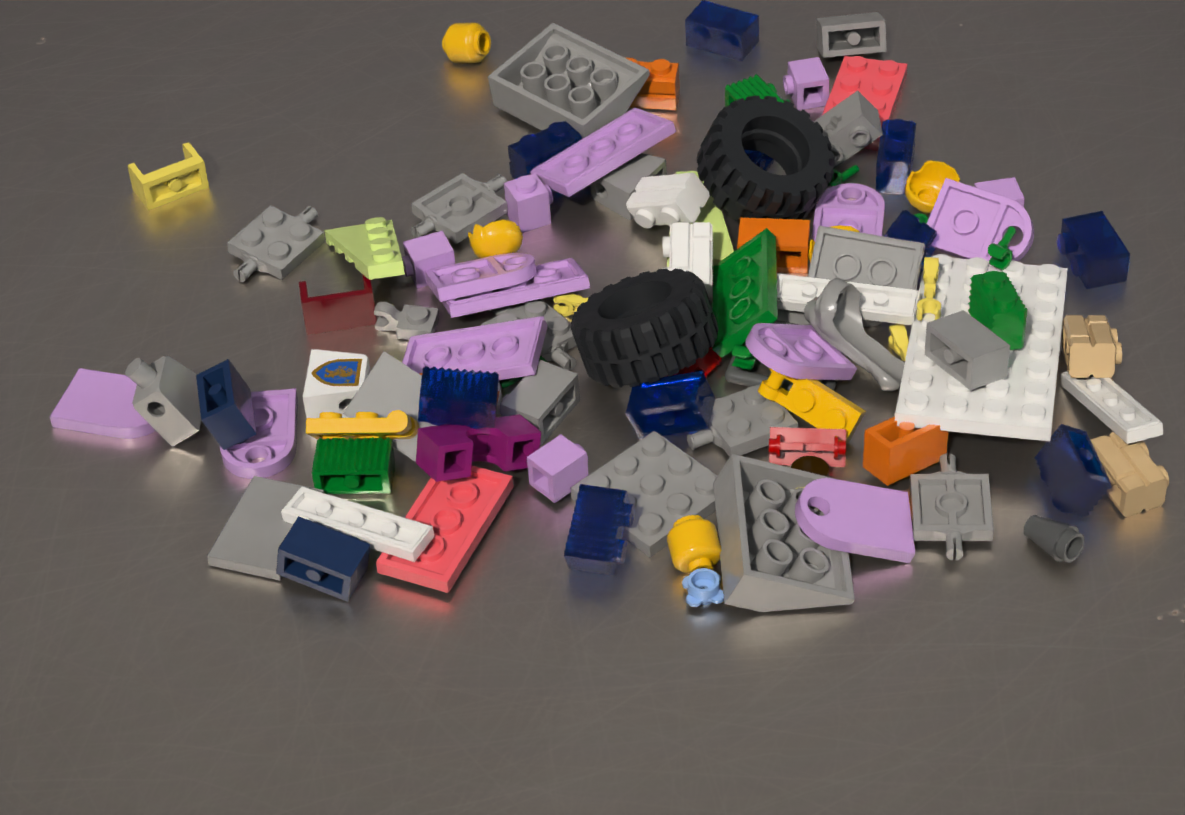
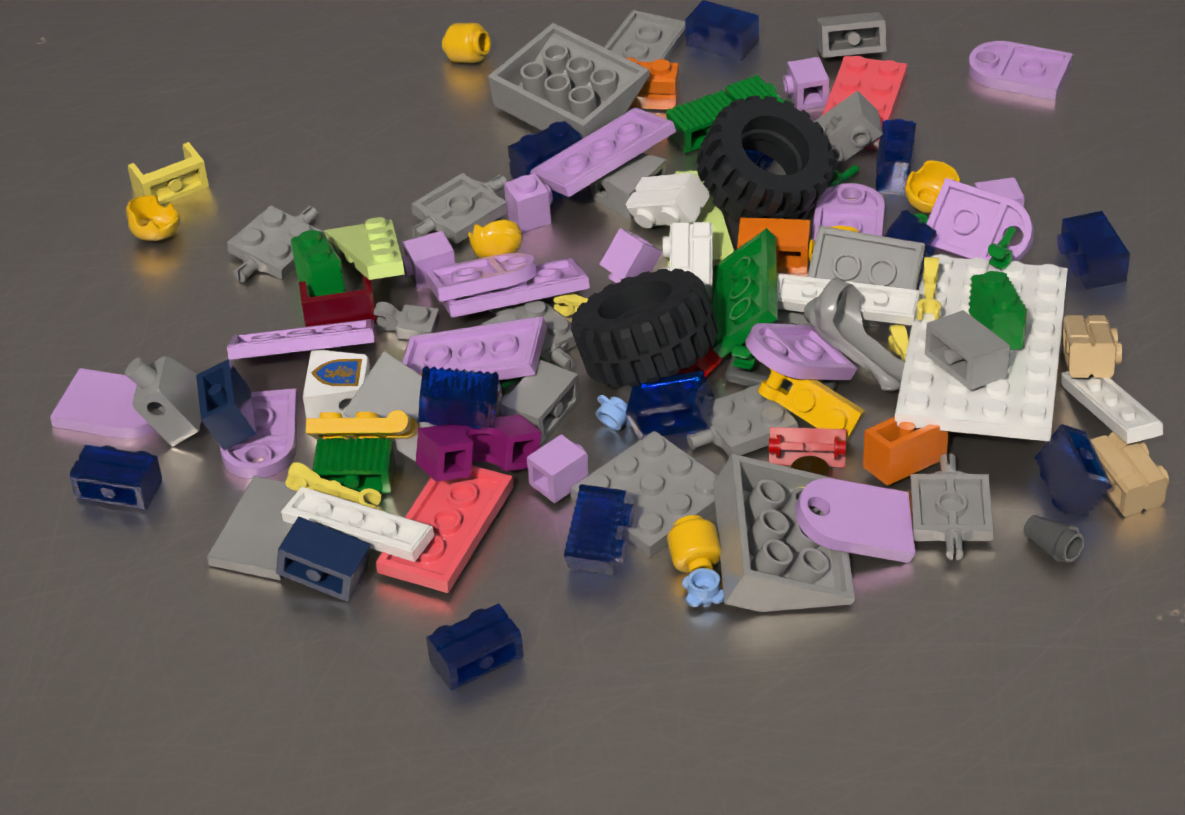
none -> clear blue brick [70,445,162,510]
none -> yellow hair [126,195,180,242]
none -> lavender tile [227,319,375,360]
none -> light yellow piece [285,462,381,509]
none -> green brick [291,230,346,297]
none -> clear blue brick [426,603,524,691]
none -> light blue plate [596,395,634,430]
none -> lavender brick [599,228,663,283]
none -> light grey tile [604,10,690,62]
none -> green brick [666,90,733,154]
none -> lavender tile [968,41,1073,100]

